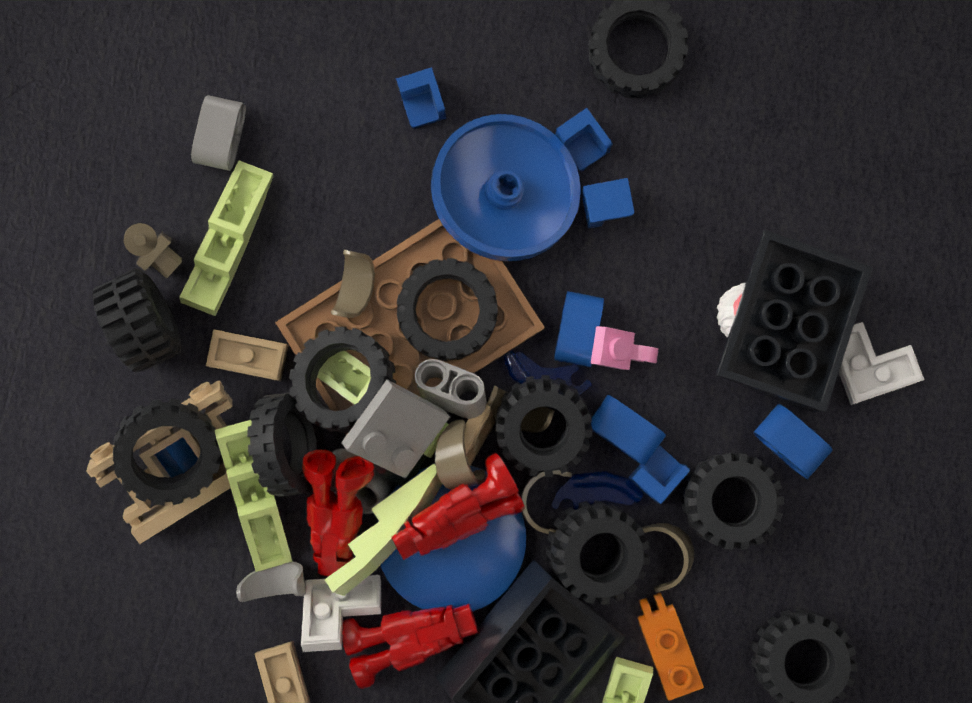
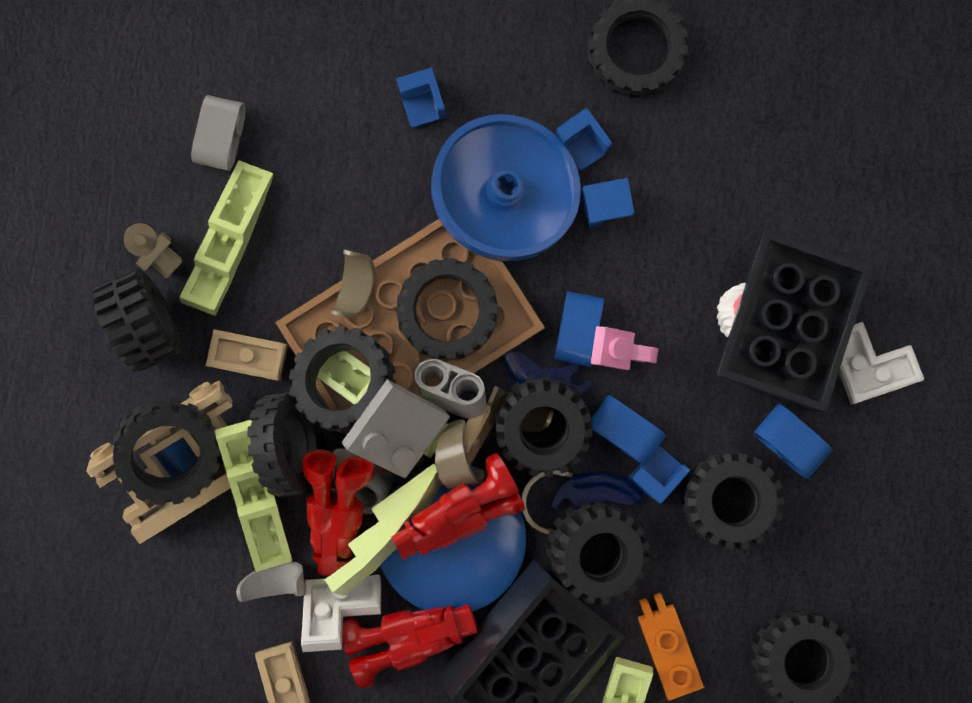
dark tan helmet [641,523,695,592] -> none

